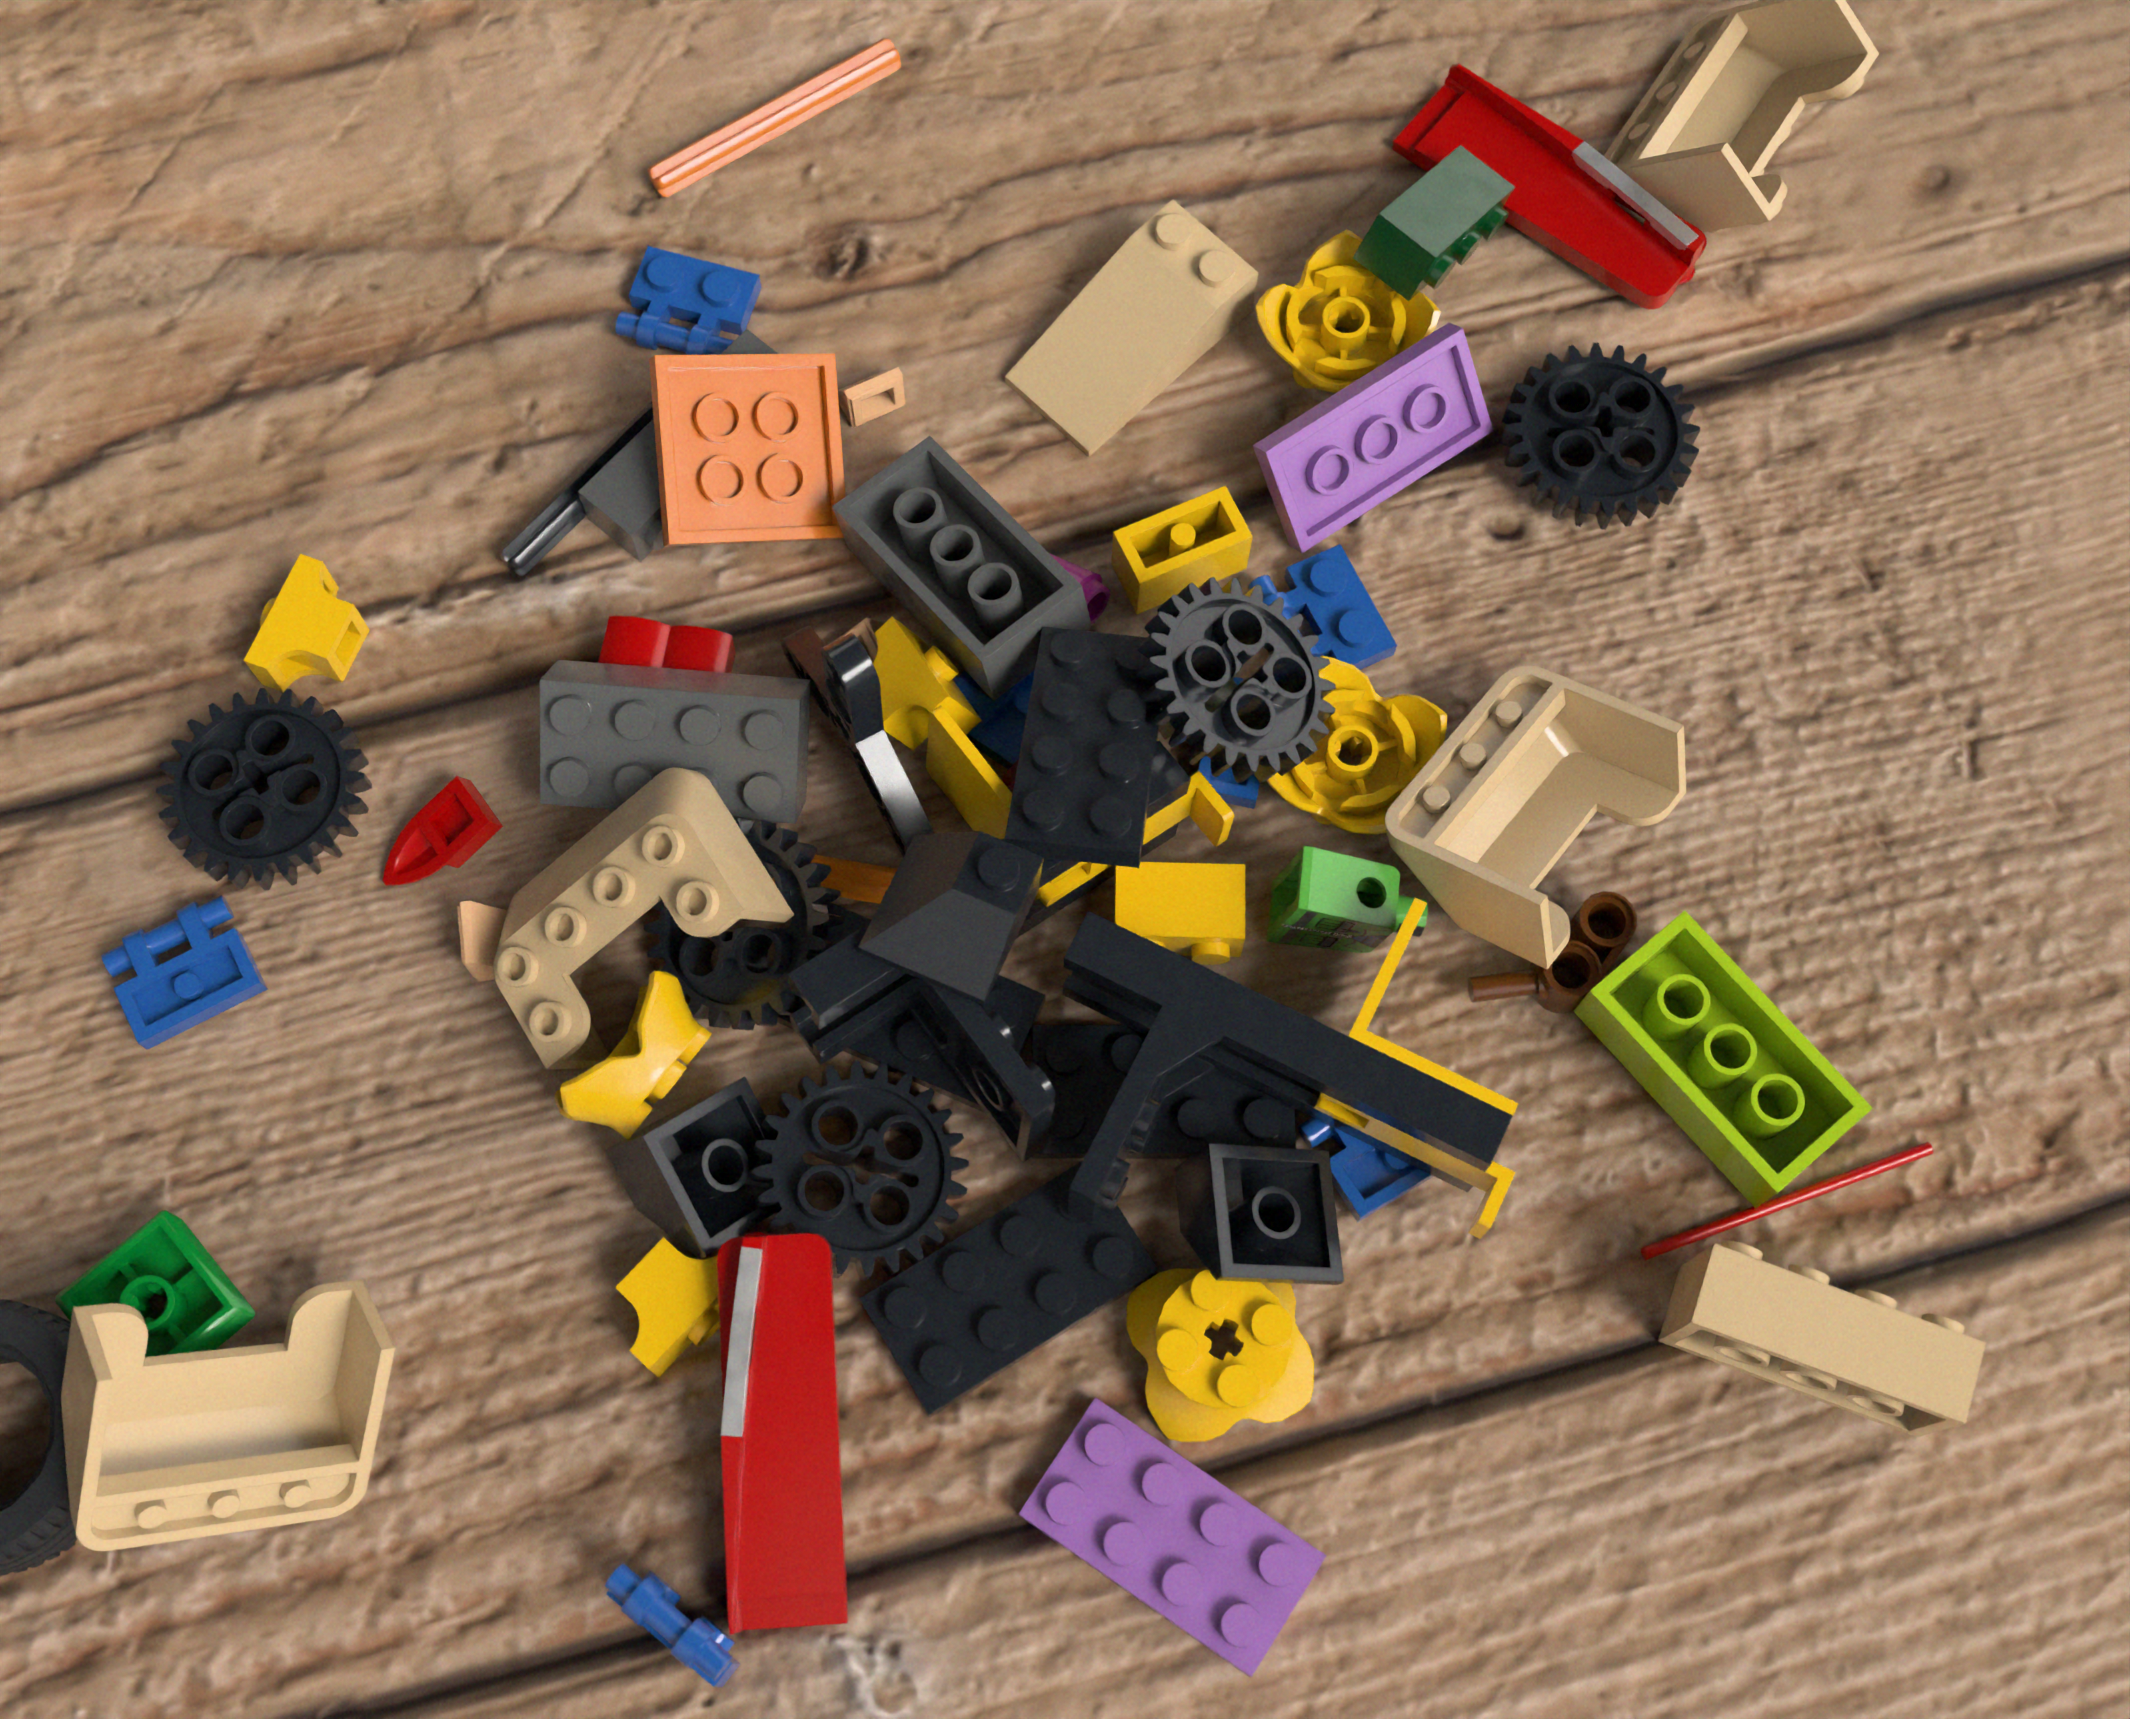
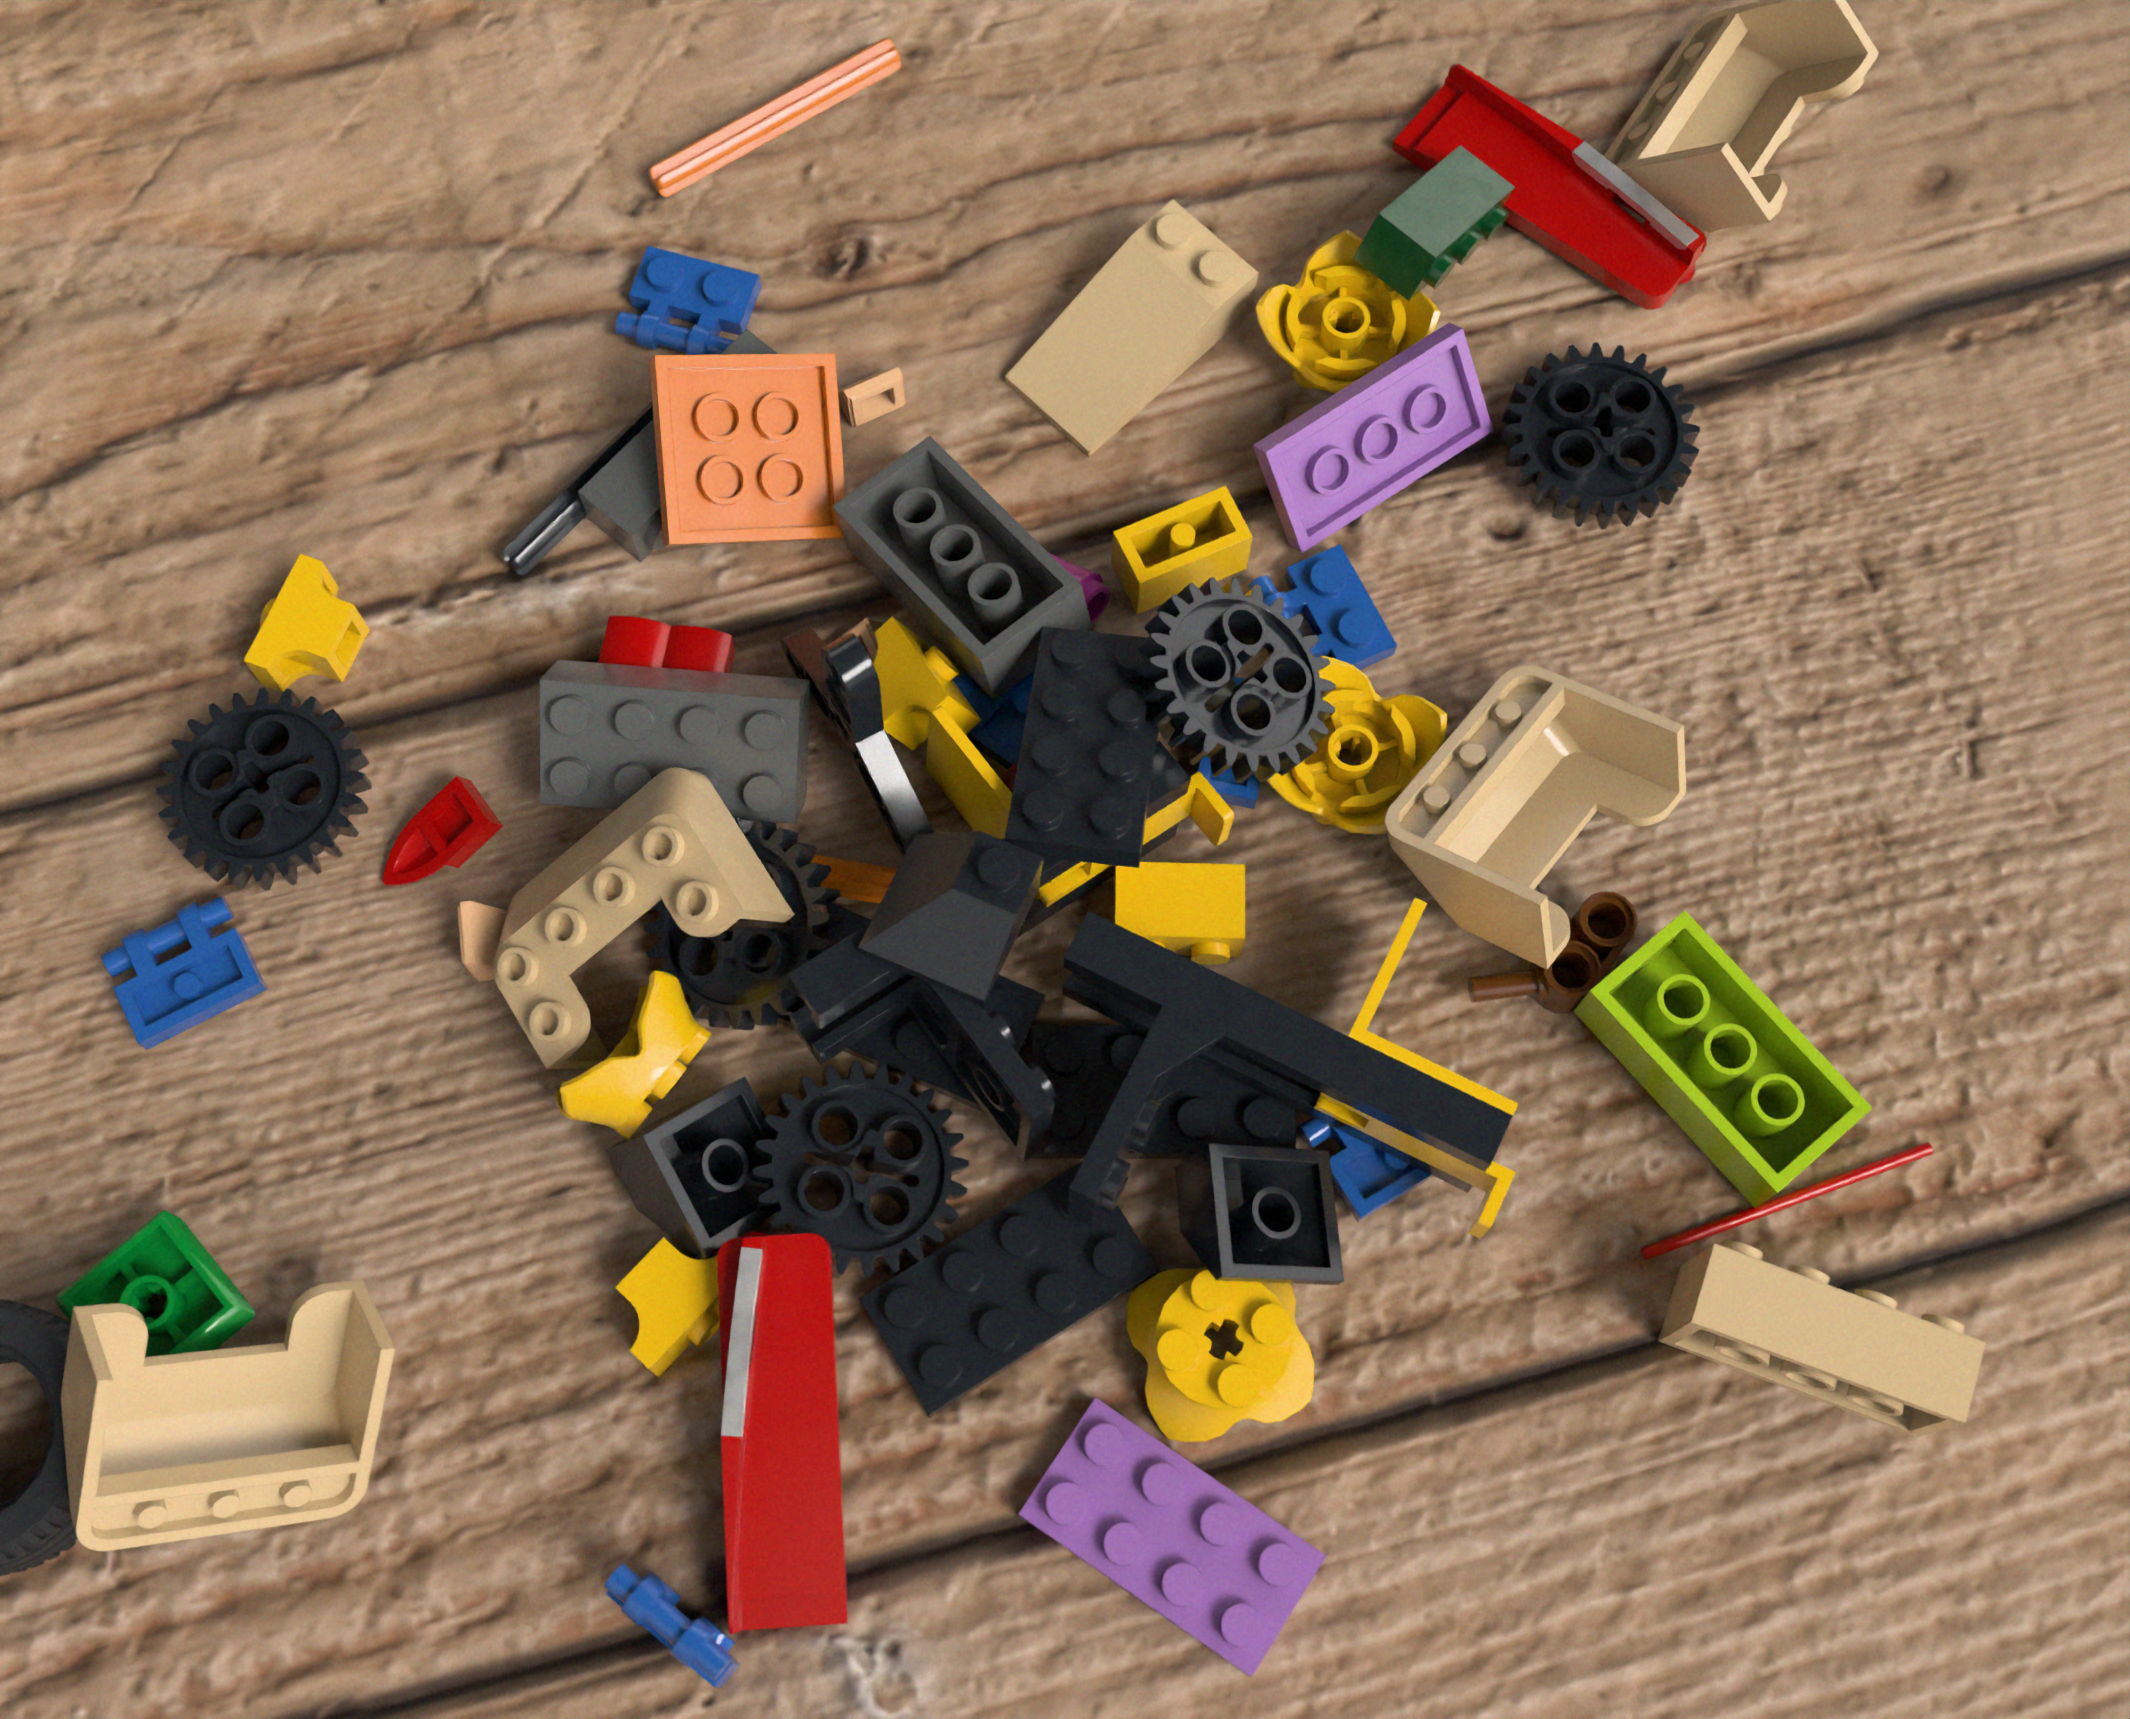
bright green torso [1266,845,1428,953] -> none

